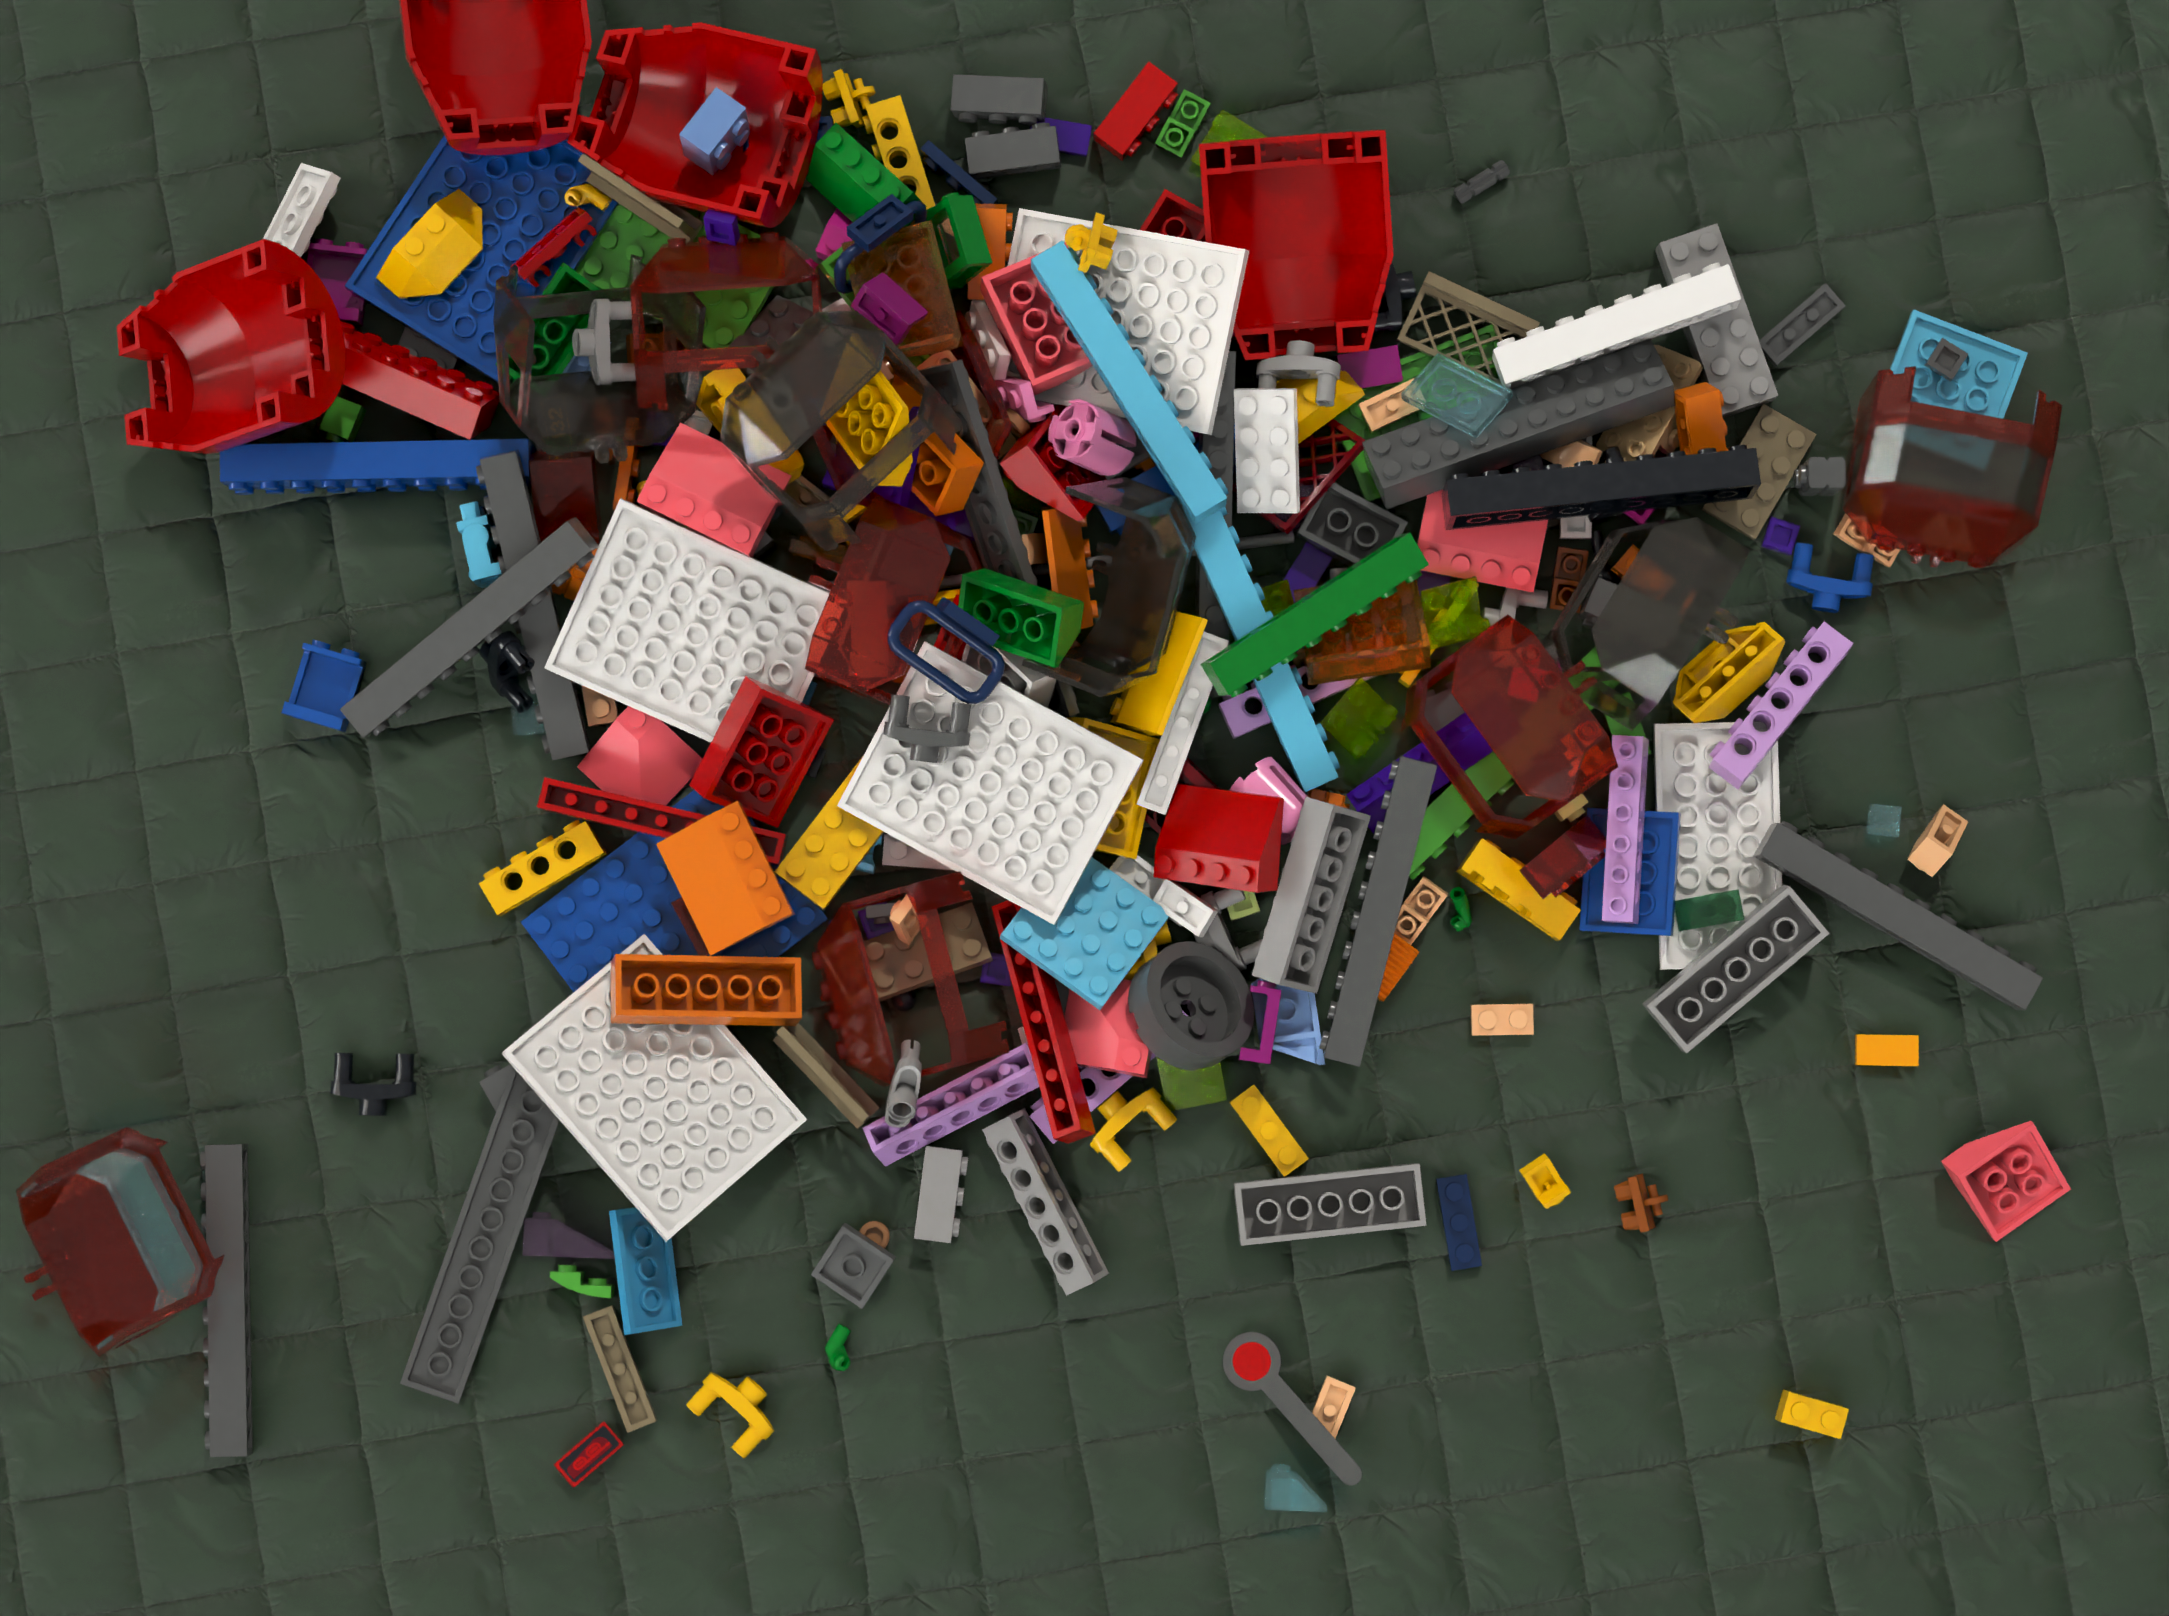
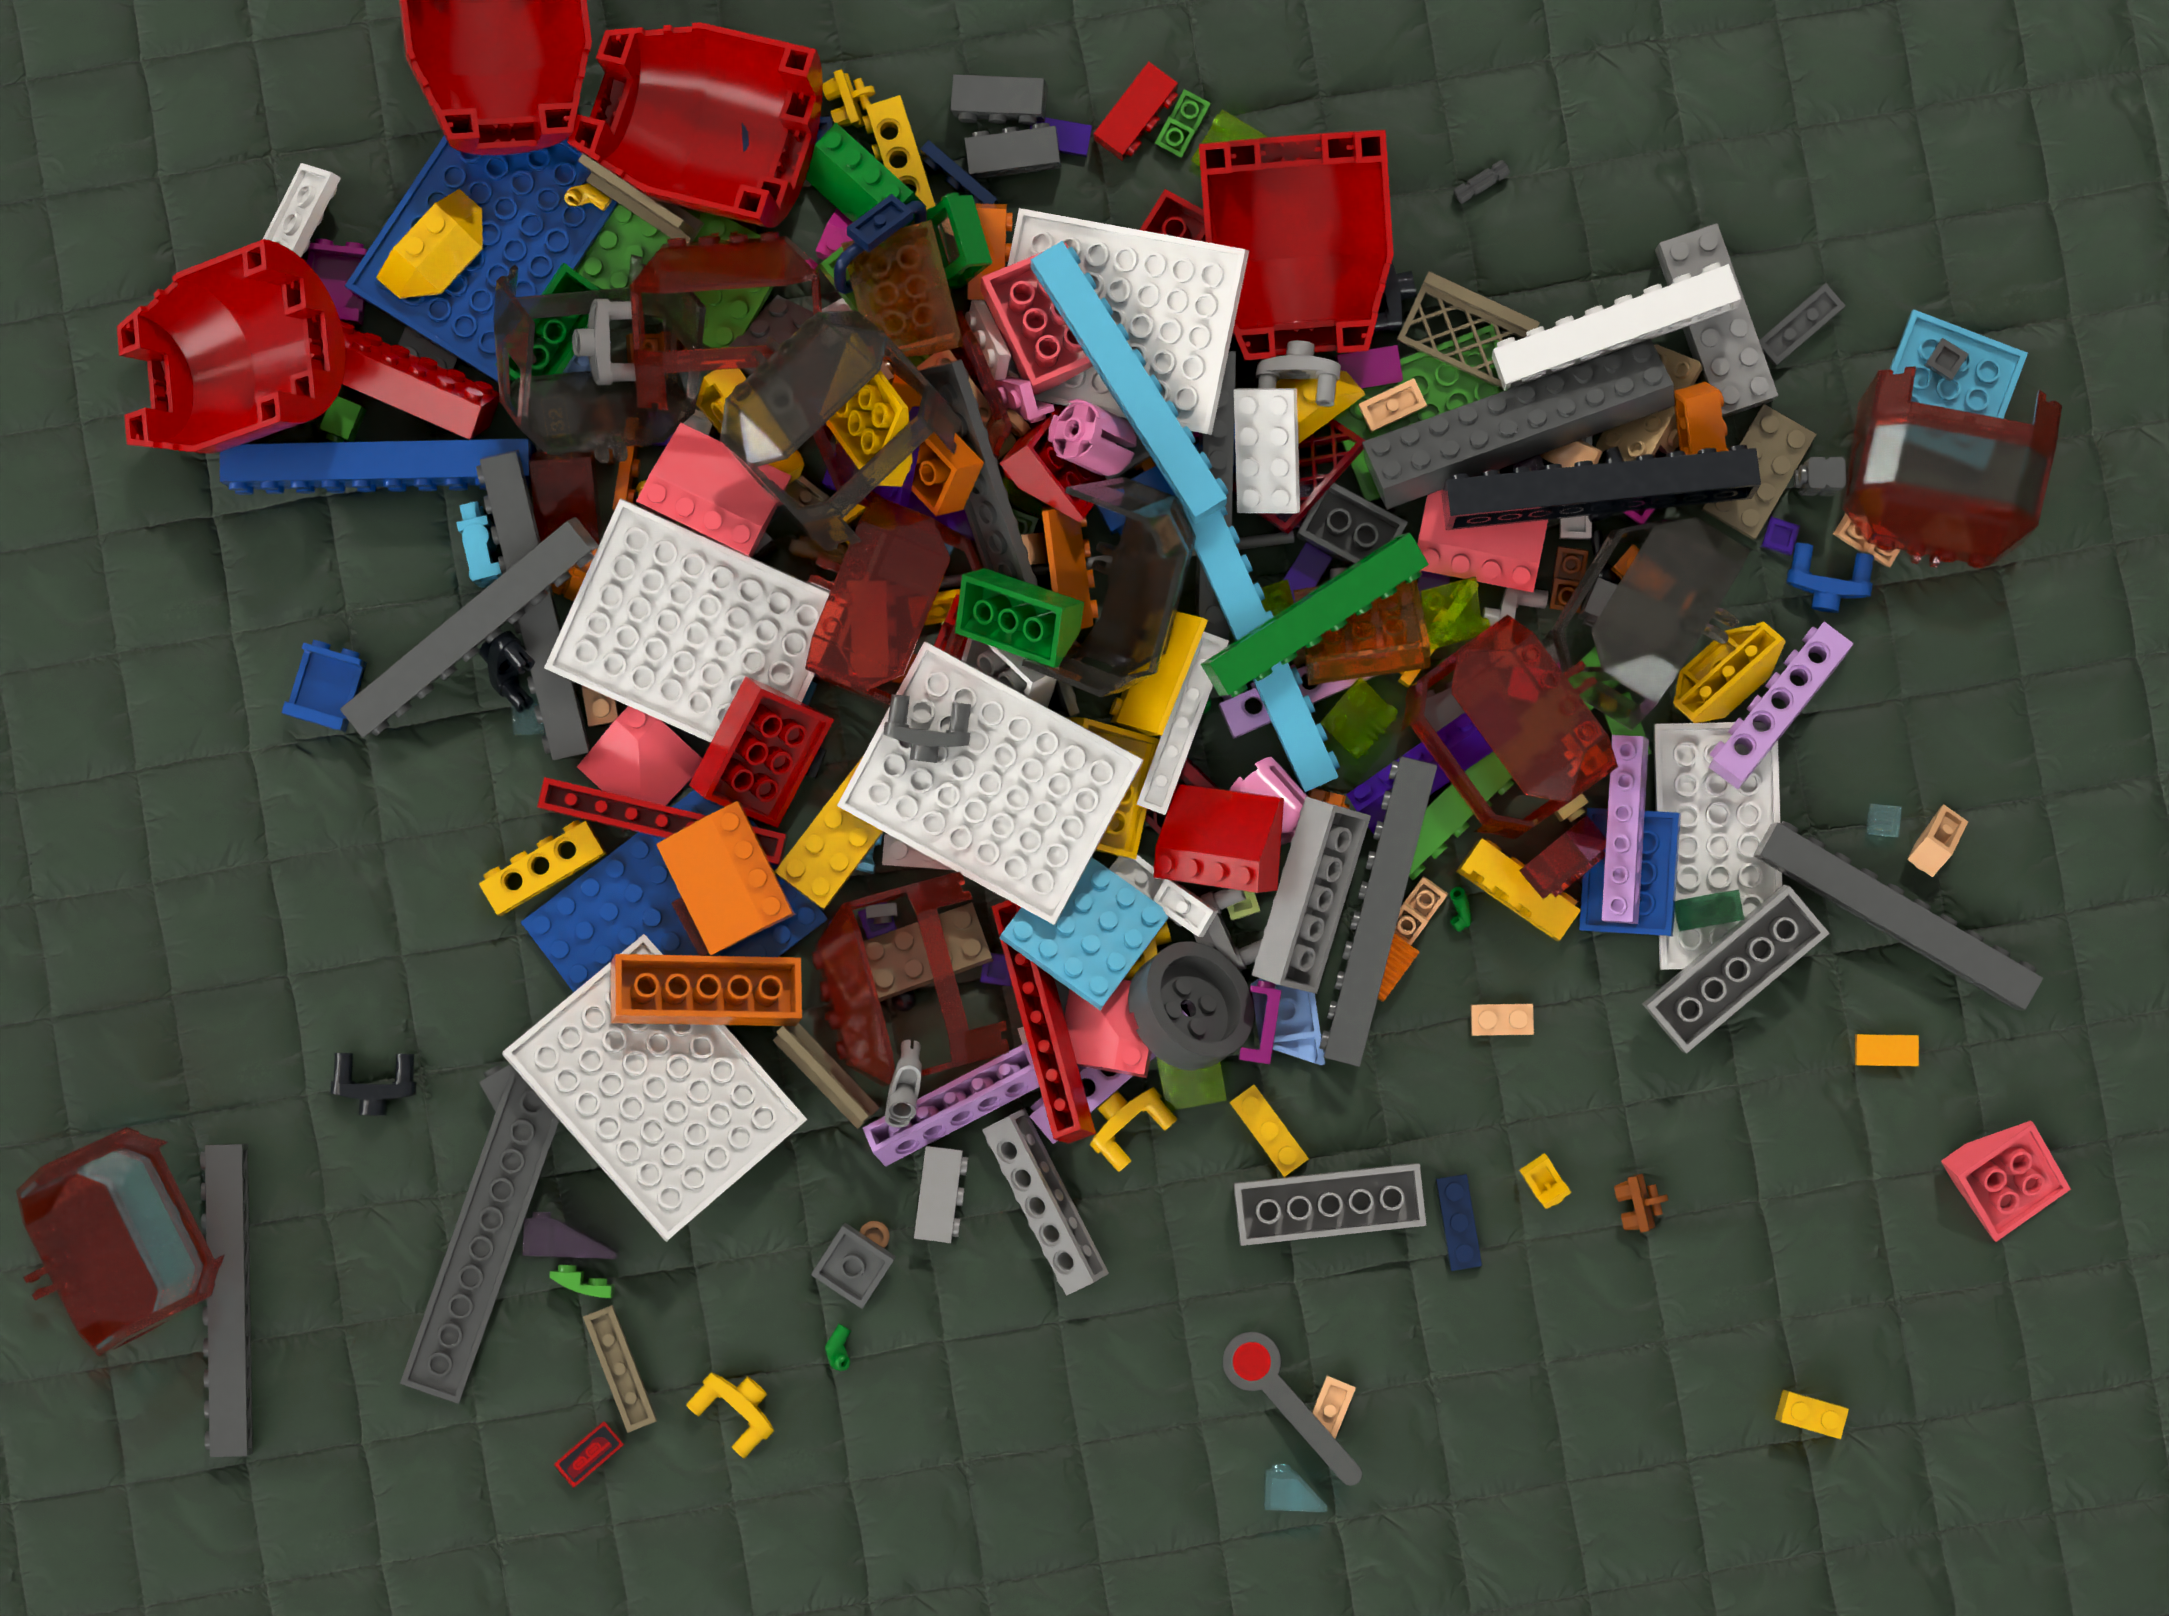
red plate [510,207,597,287] -> none
dark azure plate [609,1207,682,1335] -> none
medium blue brick [679,87,750,176] -> none
dark purple tile [703,209,740,246] -> none
magenta panel [850,273,928,346] -> none
dark blue bar [887,597,1005,704] -> none
light nougat plate [889,893,926,946] -> none
yellow hips [1065,212,1118,273] -> none
clear light blue tile [1401,353,1513,438] -> none

